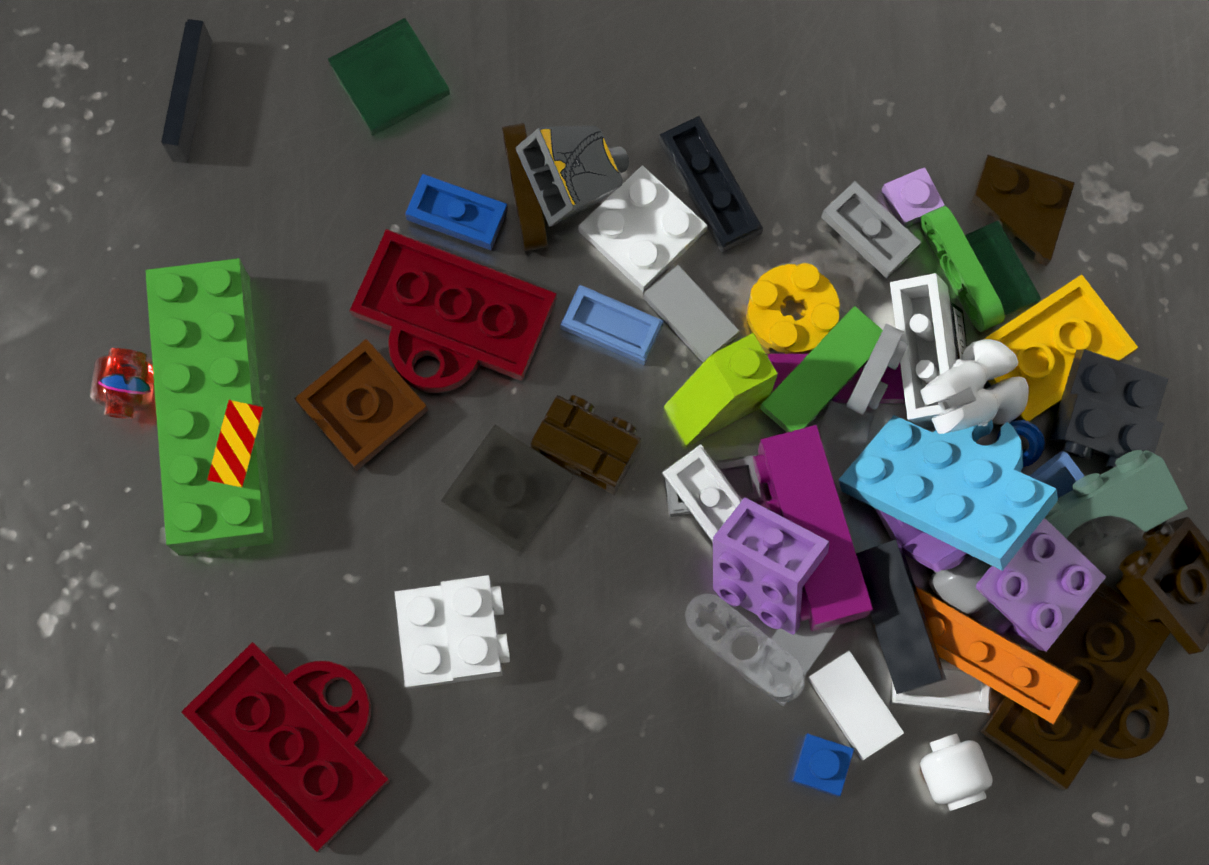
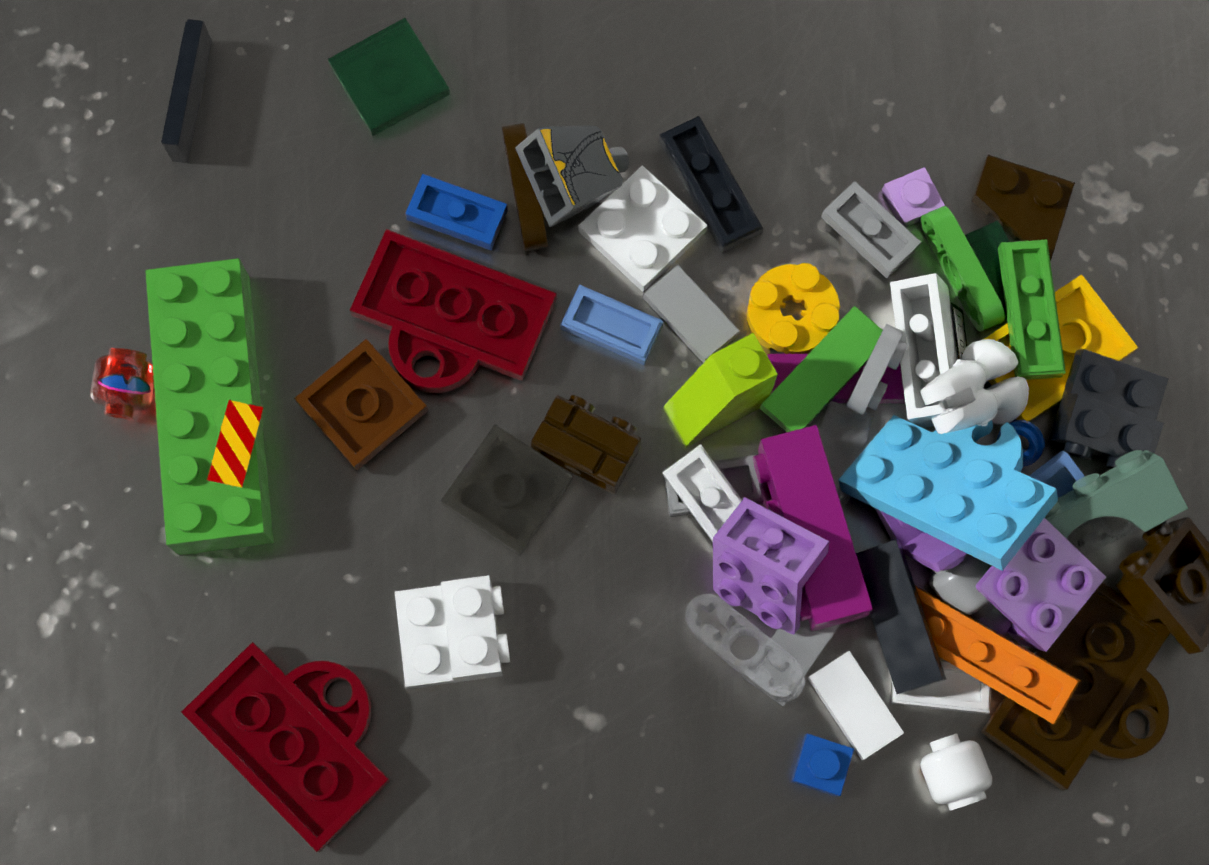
none -> bright green tile [998,240,1066,380]

